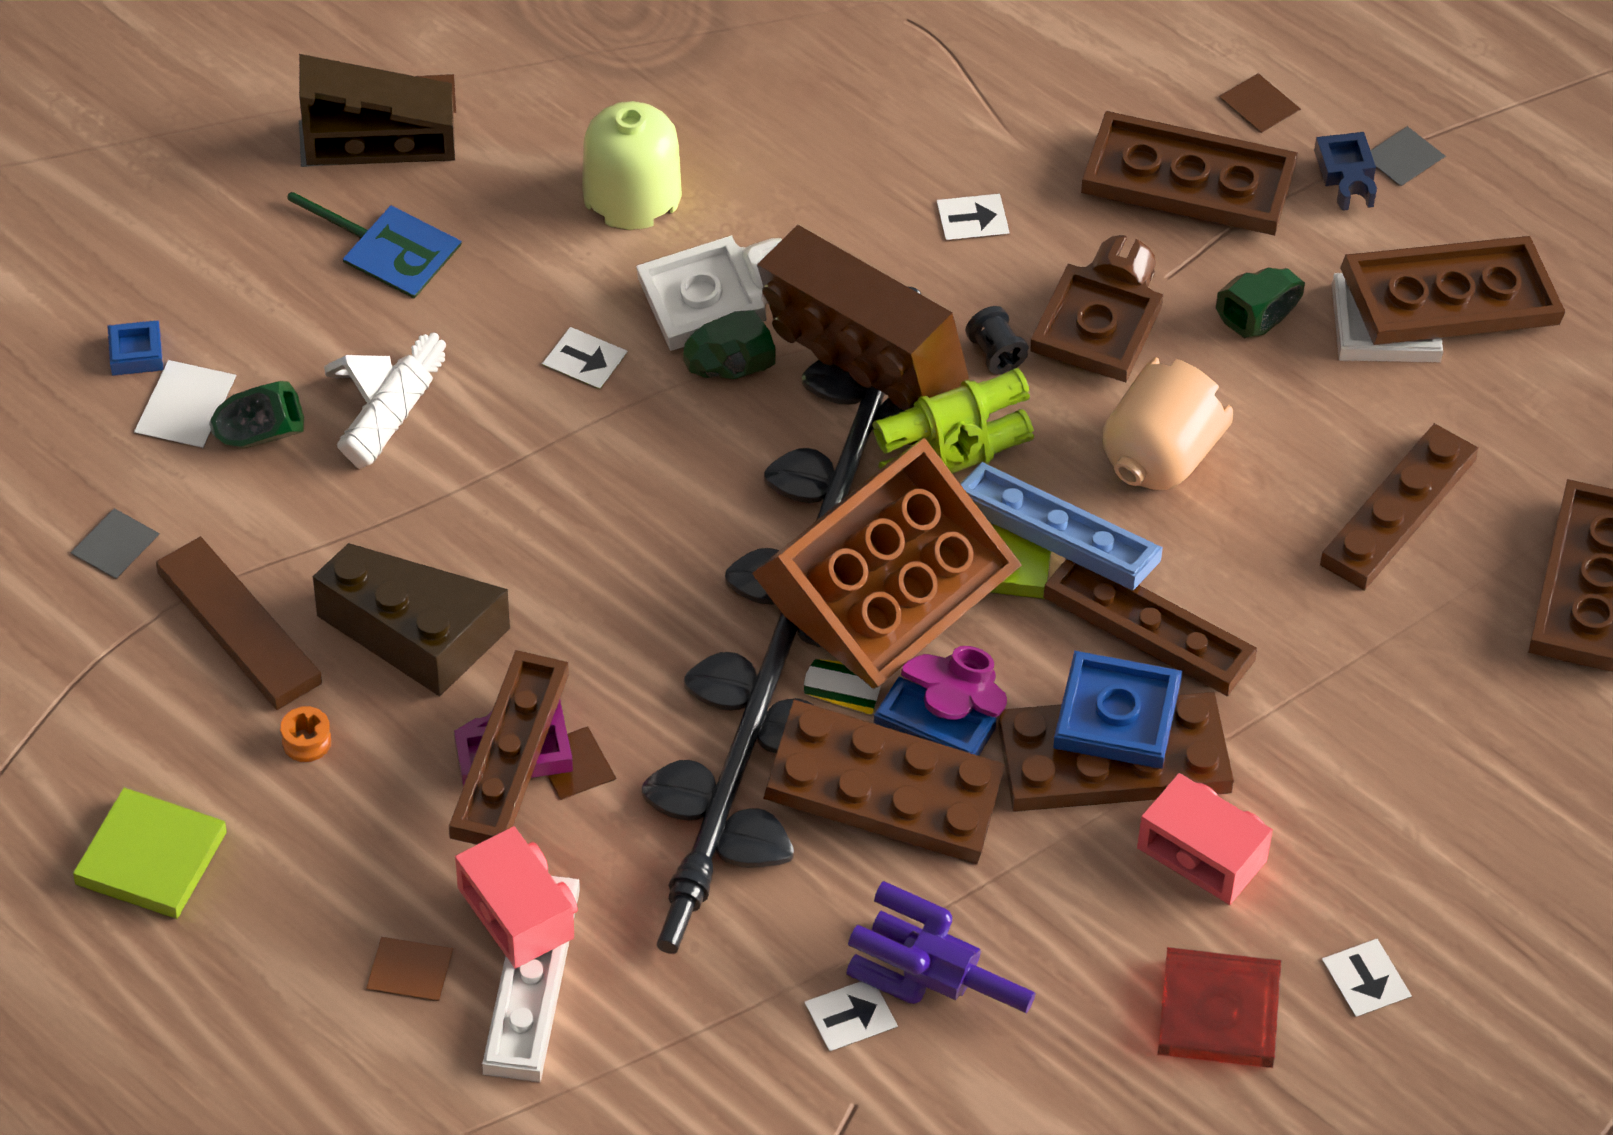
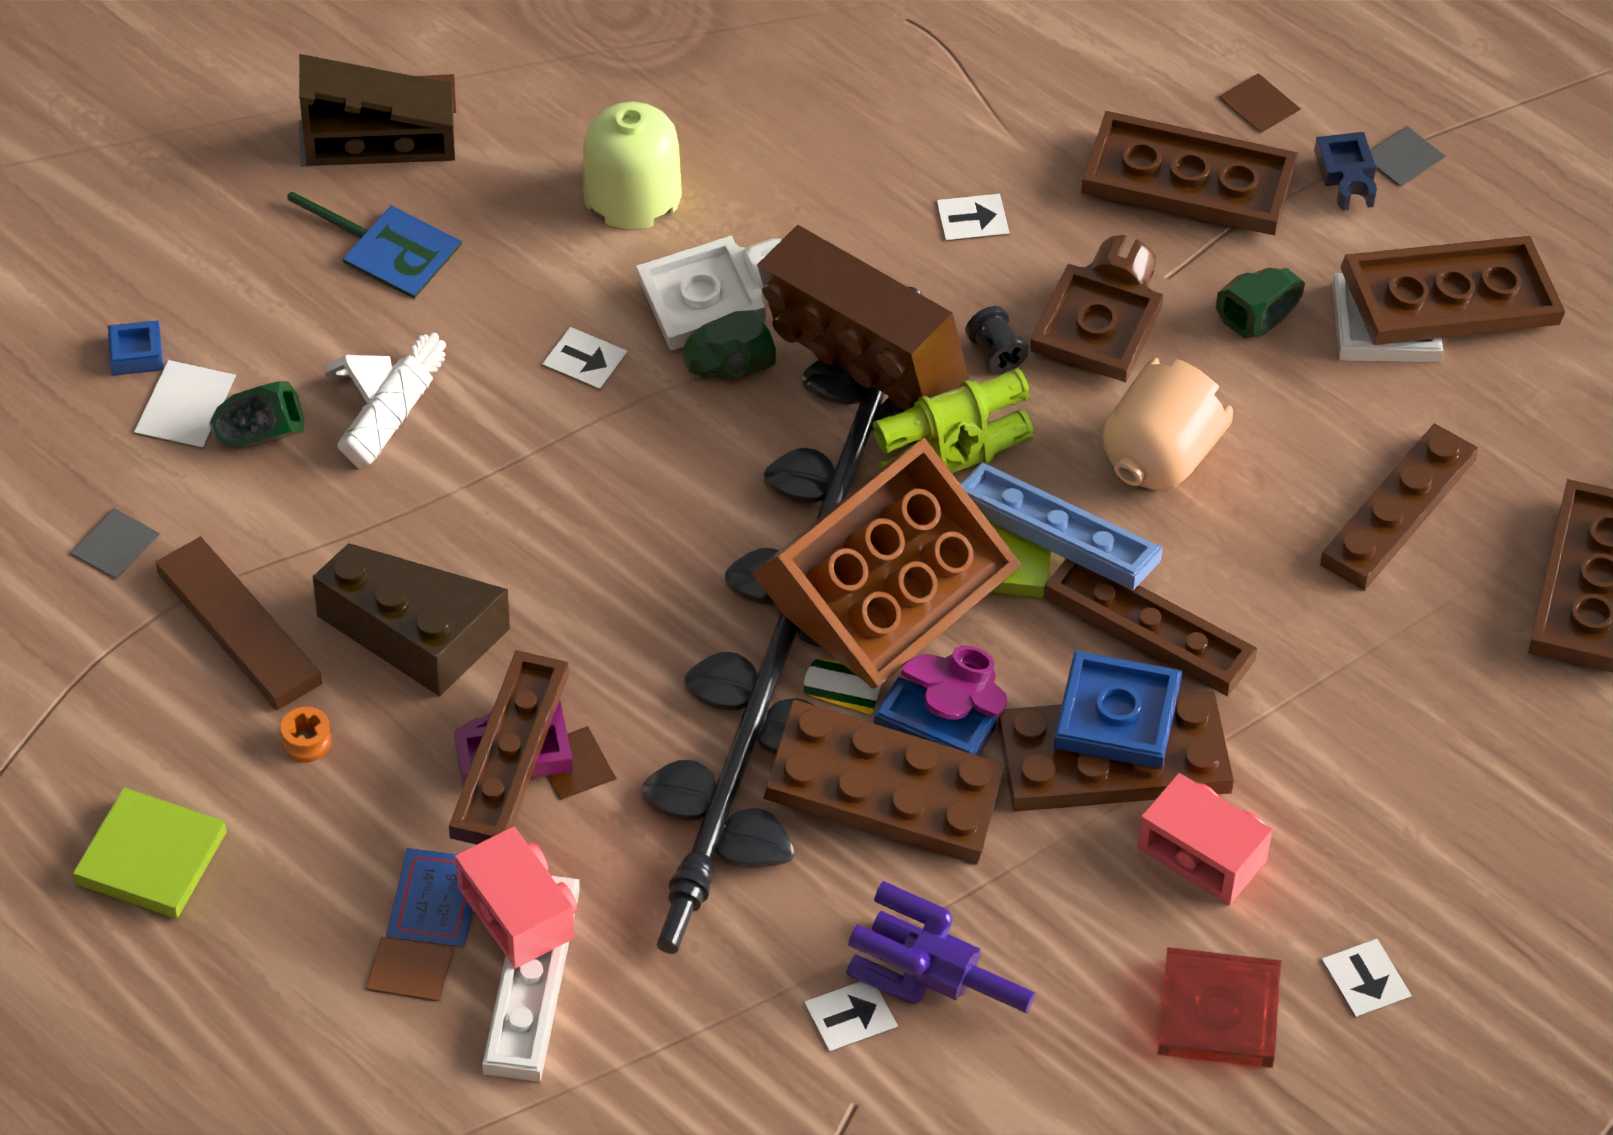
none -> blue sticker [386,848,473,947]

